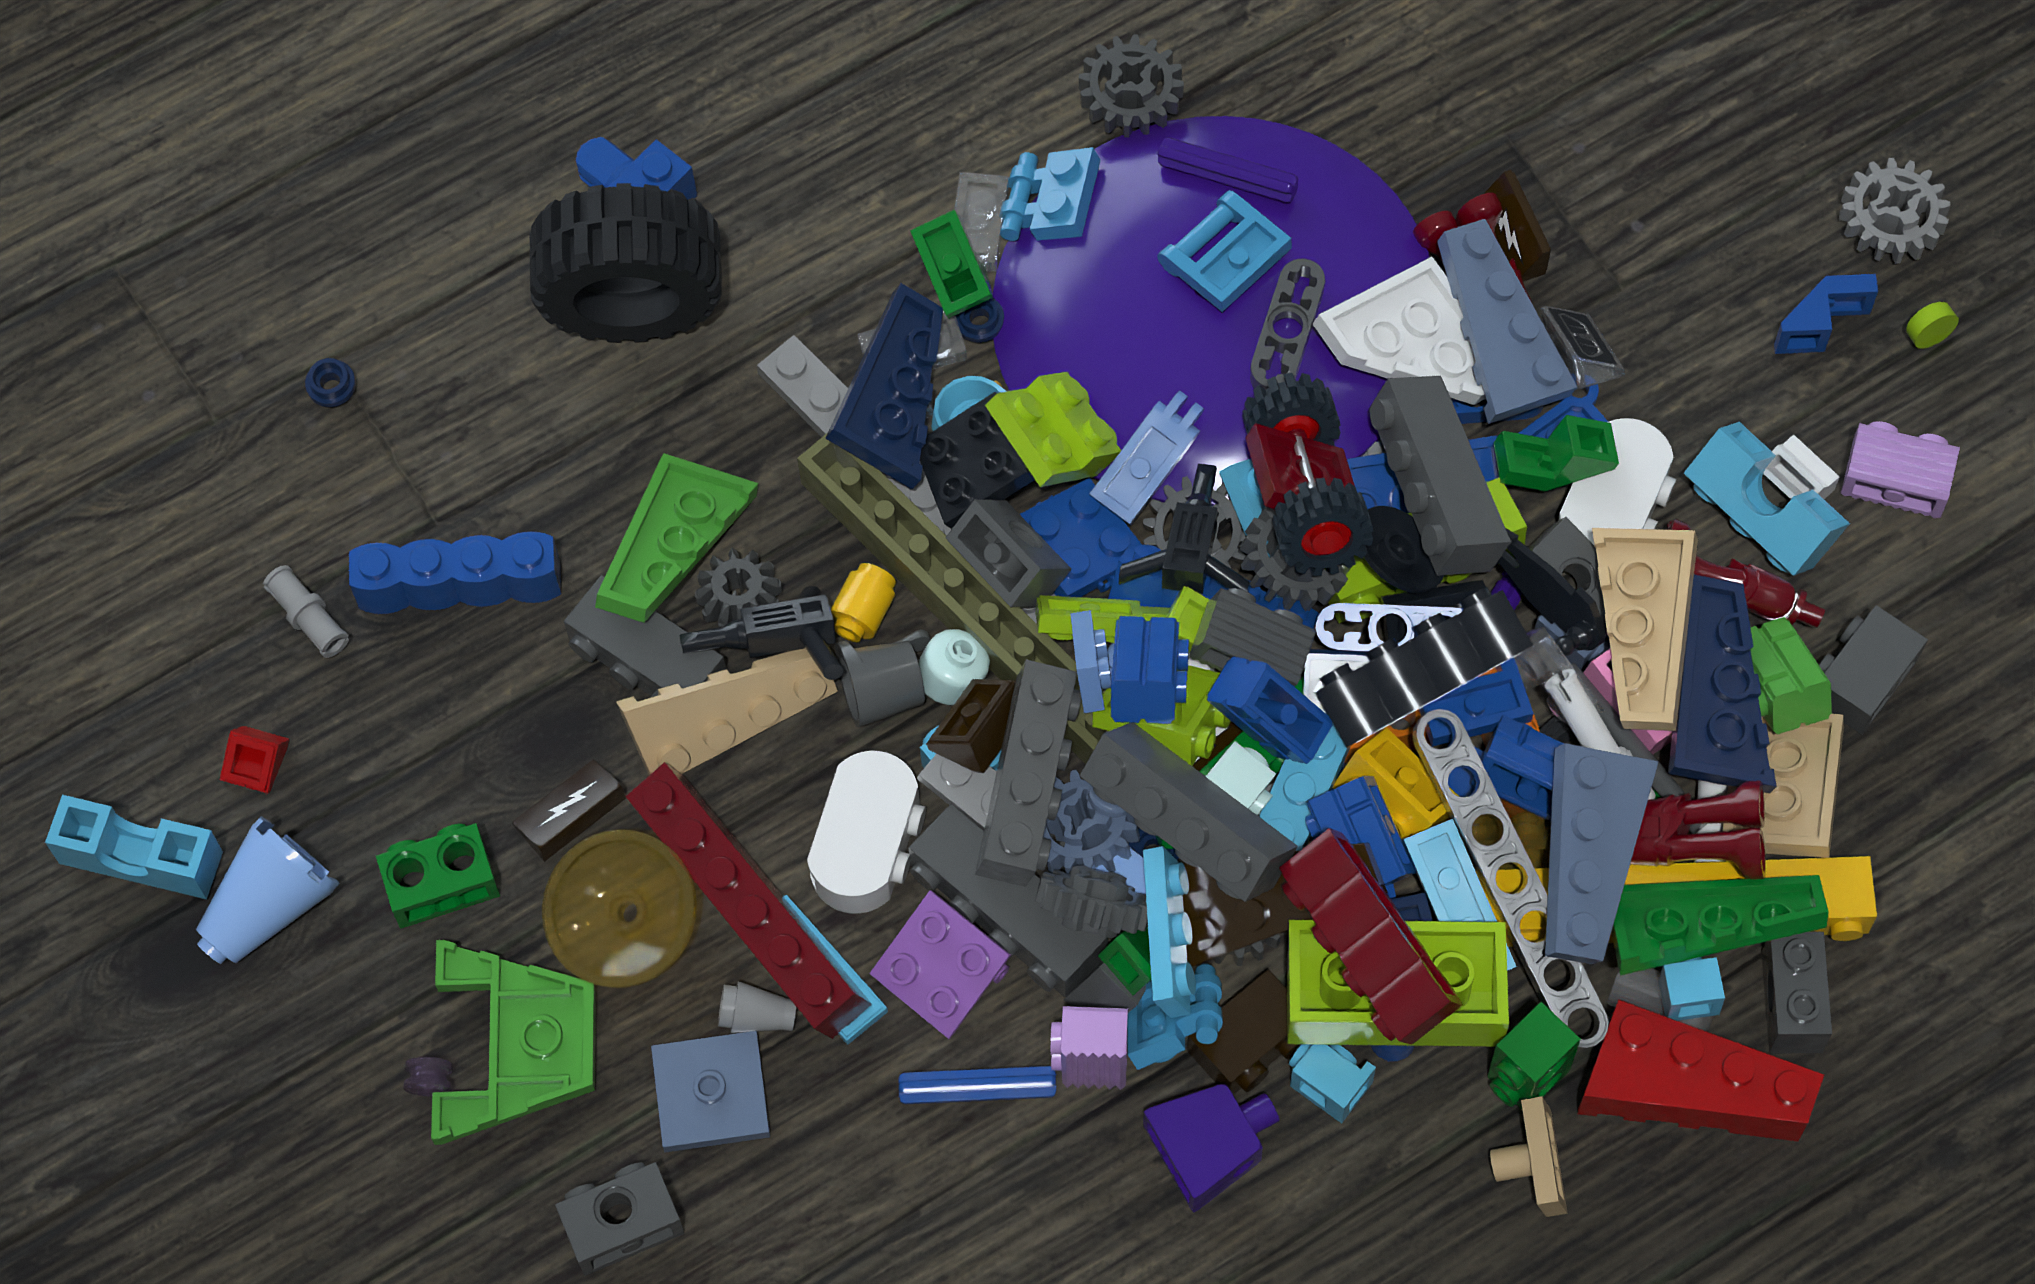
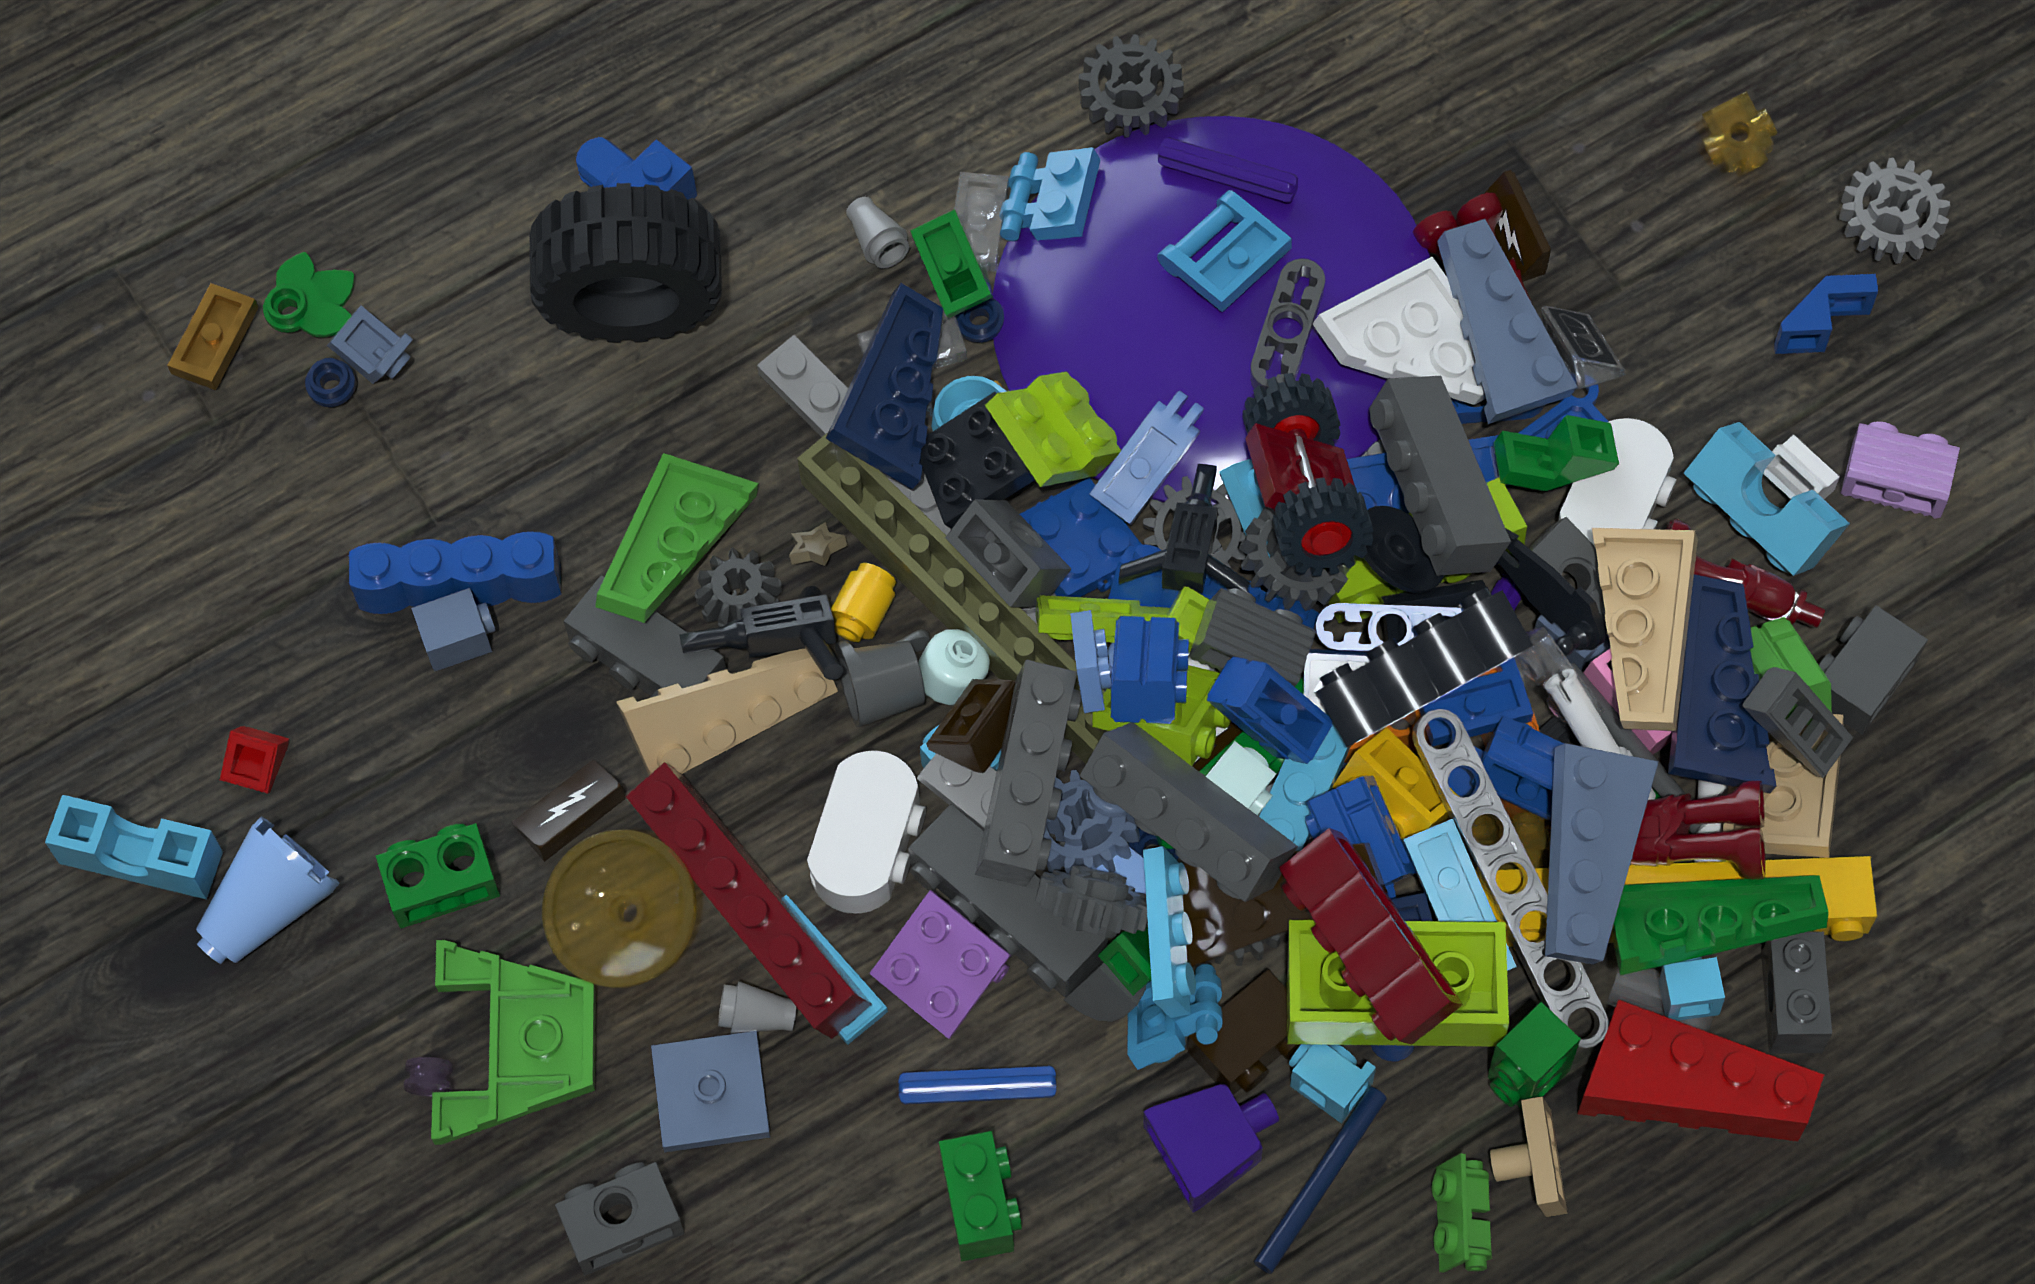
light grey pin [263,565,349,658] -> none
lavender brick [1051,1006,1128,1090] -> none
lime tile [1906,302,1959,349] -> none
none -> pearl gold plate [167,283,259,390]
none -> green plate [263,252,355,337]
none -> sand blue bracket [327,306,413,384]
none -> sand blue brick [411,588,496,672]
none -> dark tan piece [789,522,848,566]
none -> light grey cone [846,197,909,268]
none -> green brick [939,1131,1022,1262]
none -> dark blue bar [1254,1087,1387,1274]
none -> bright green hinge [1432,1154,1492,1273]
none -> clear yellow brick [1702,91,1777,174]
none -> dark grey slope [1743,667,1853,778]

